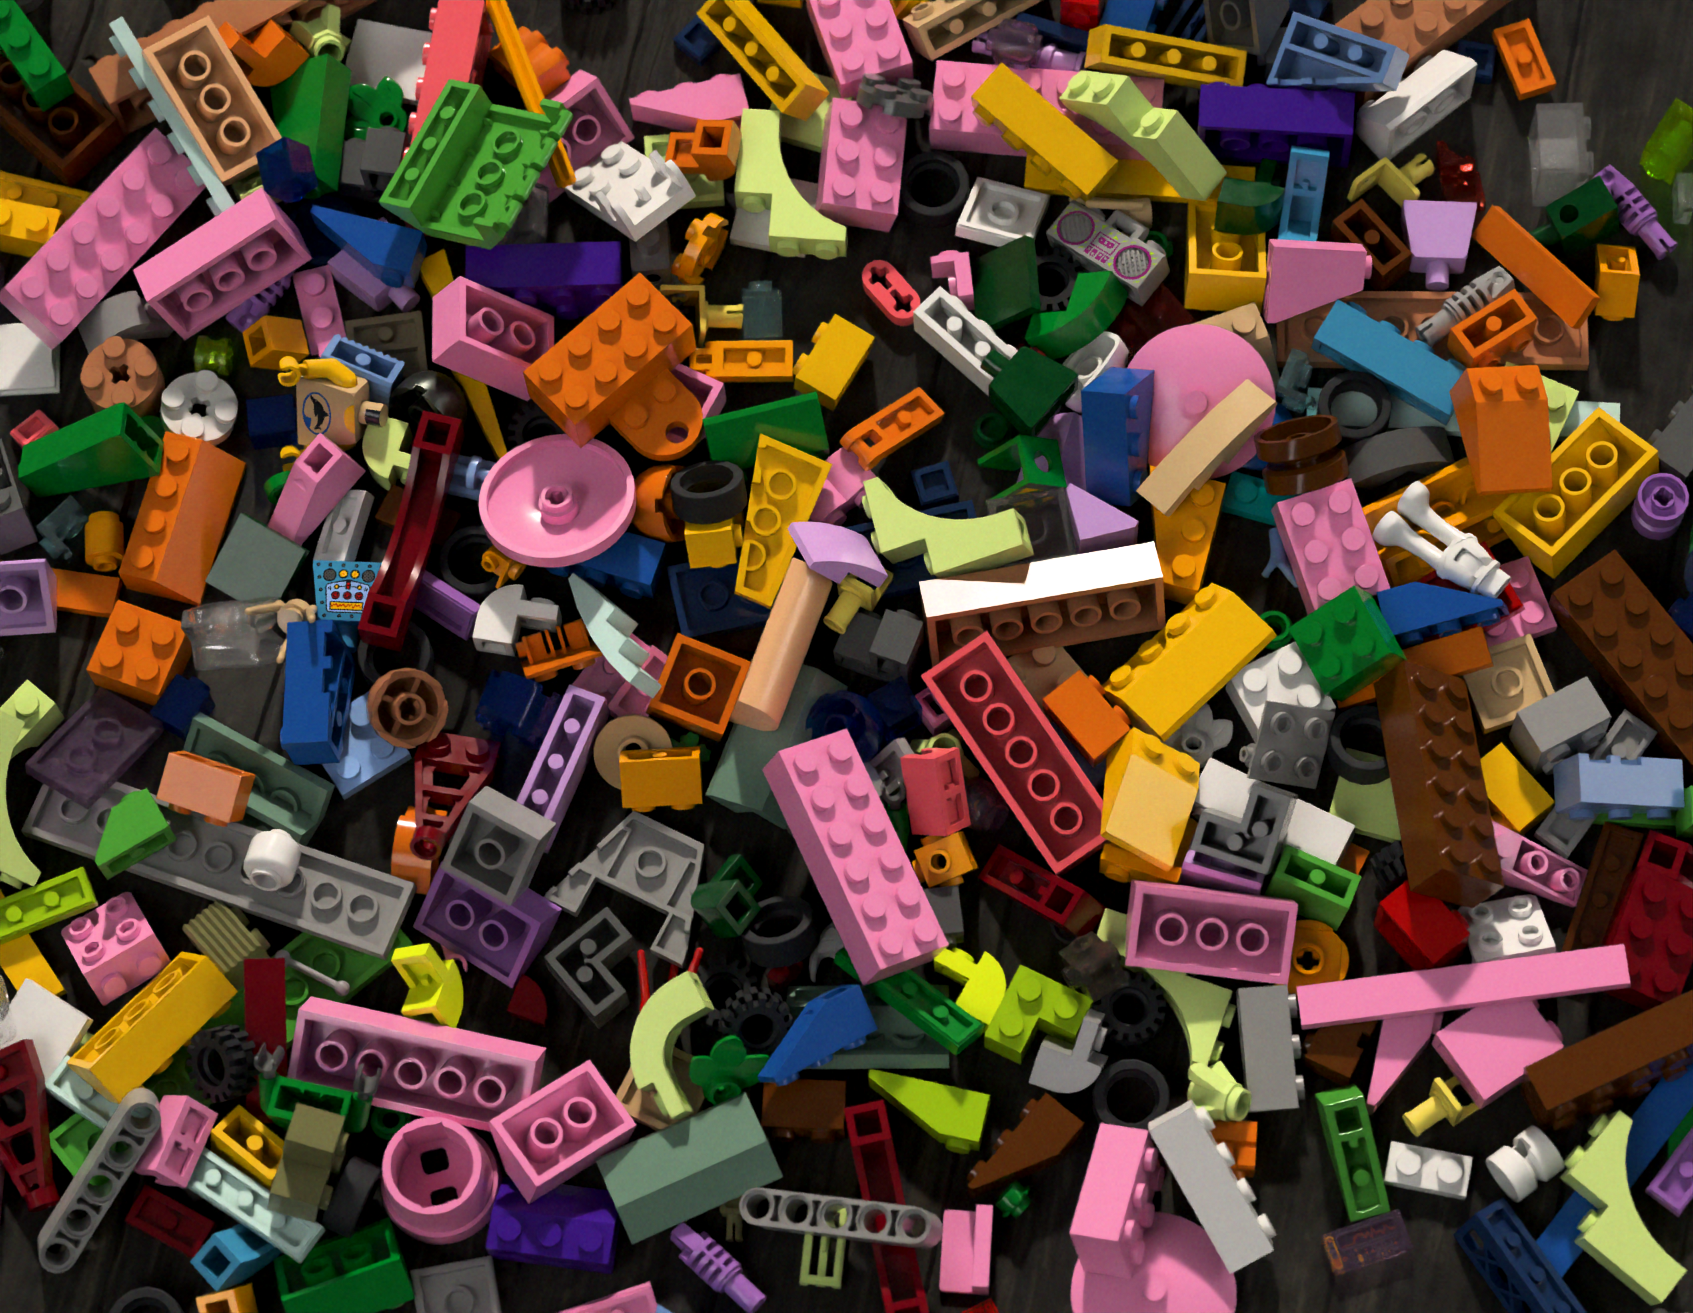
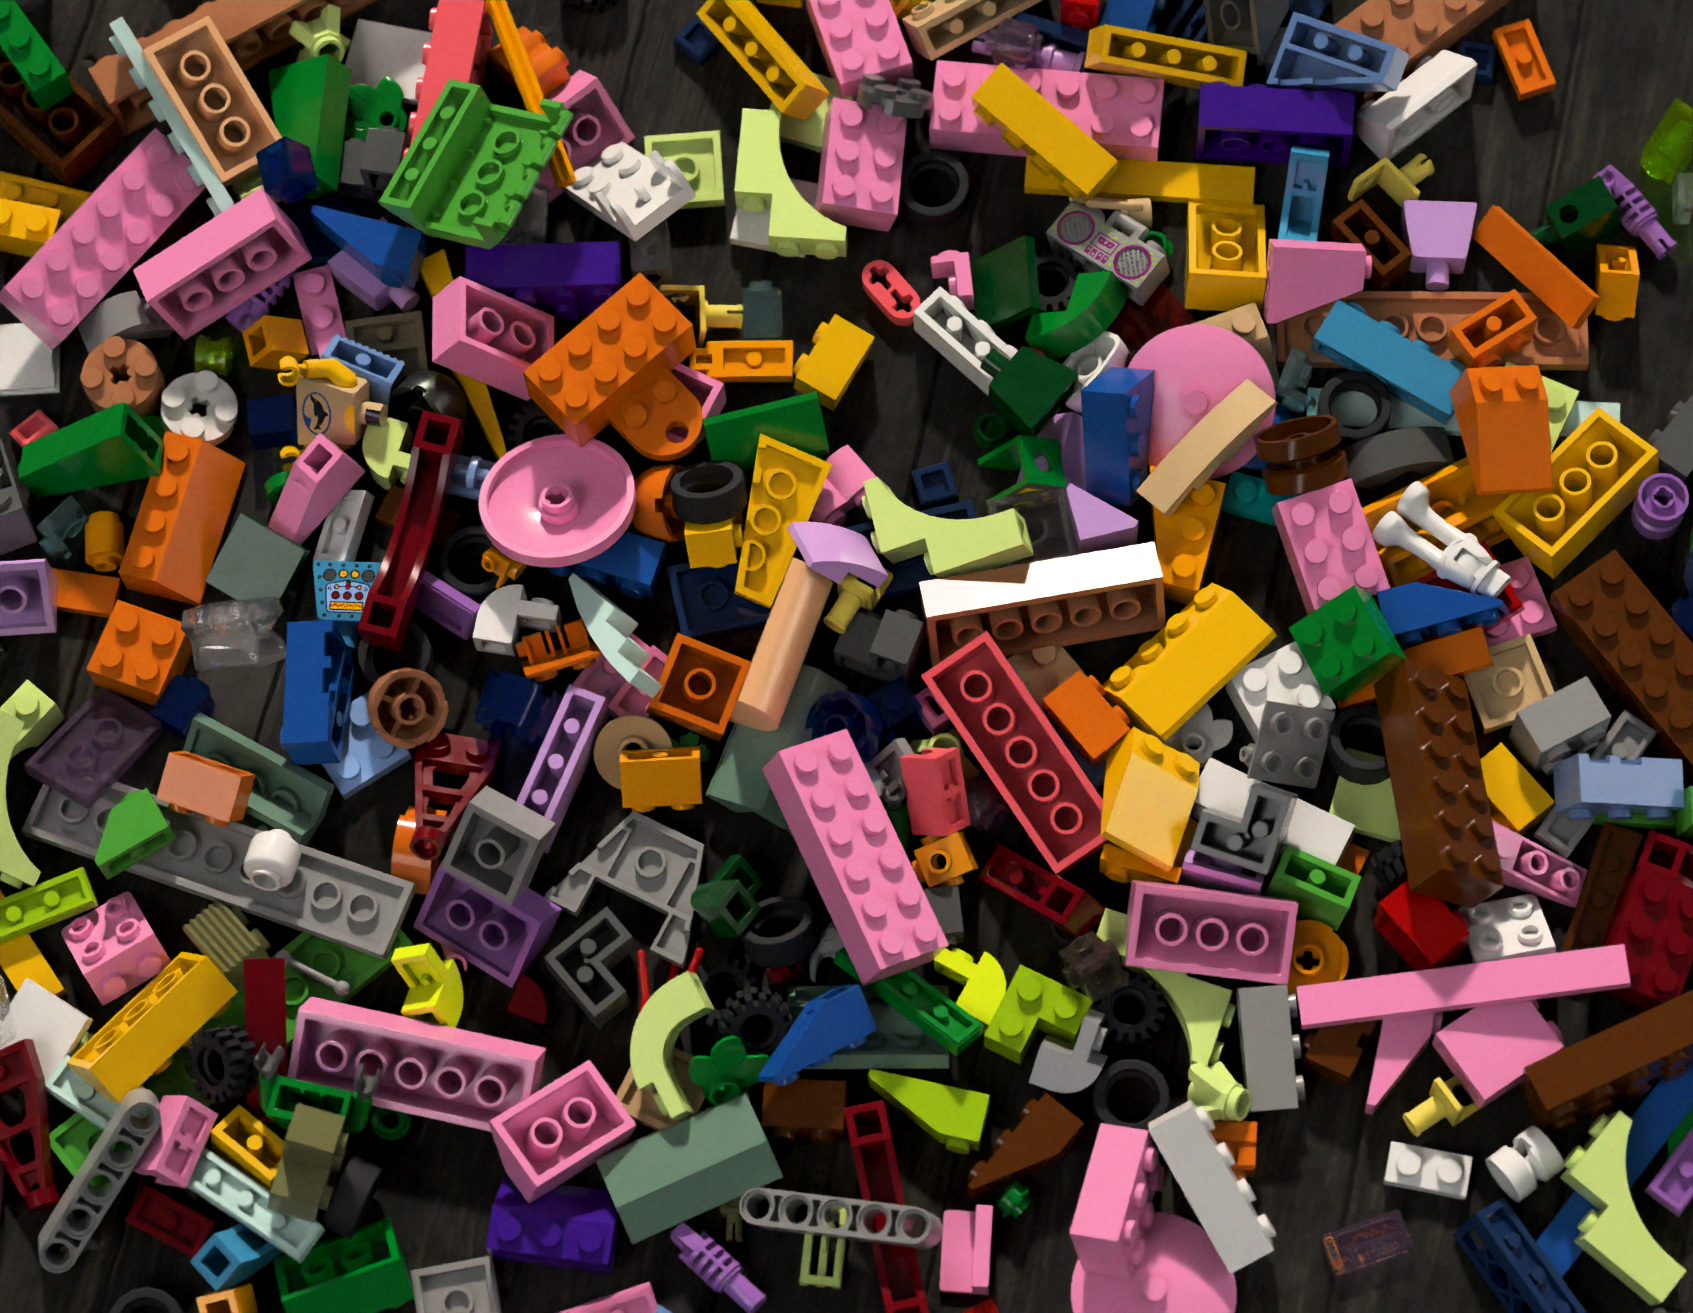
orange brick [218,19,310,87] -> none
tan plant [245,599,317,664] -> none
bright pink piece [381,1117,503,1245] -> none
bright pink slope [629,73,749,133] -> none
orange brick [665,119,742,181] -> none
light orange plate [671,213,729,285] -> none
orange plate [839,387,945,471] -> none
white tile [955,177,1050,247] -> none
yellowish green arch [1059,70,1227,201] -> none
dark green brick [1214,158,1285,235] -> none
green plate [1259,611,1293,650] -> none
medium blue bar [1262,527,1298,588] -> none
bright green slope [1315,1084,1390,1222] -> none
light grey hinge [1415,266,1515,347] -> none
clear red slope [1436,141,1486,212] -> none
clear brick [1528,103,1594,207] -> none

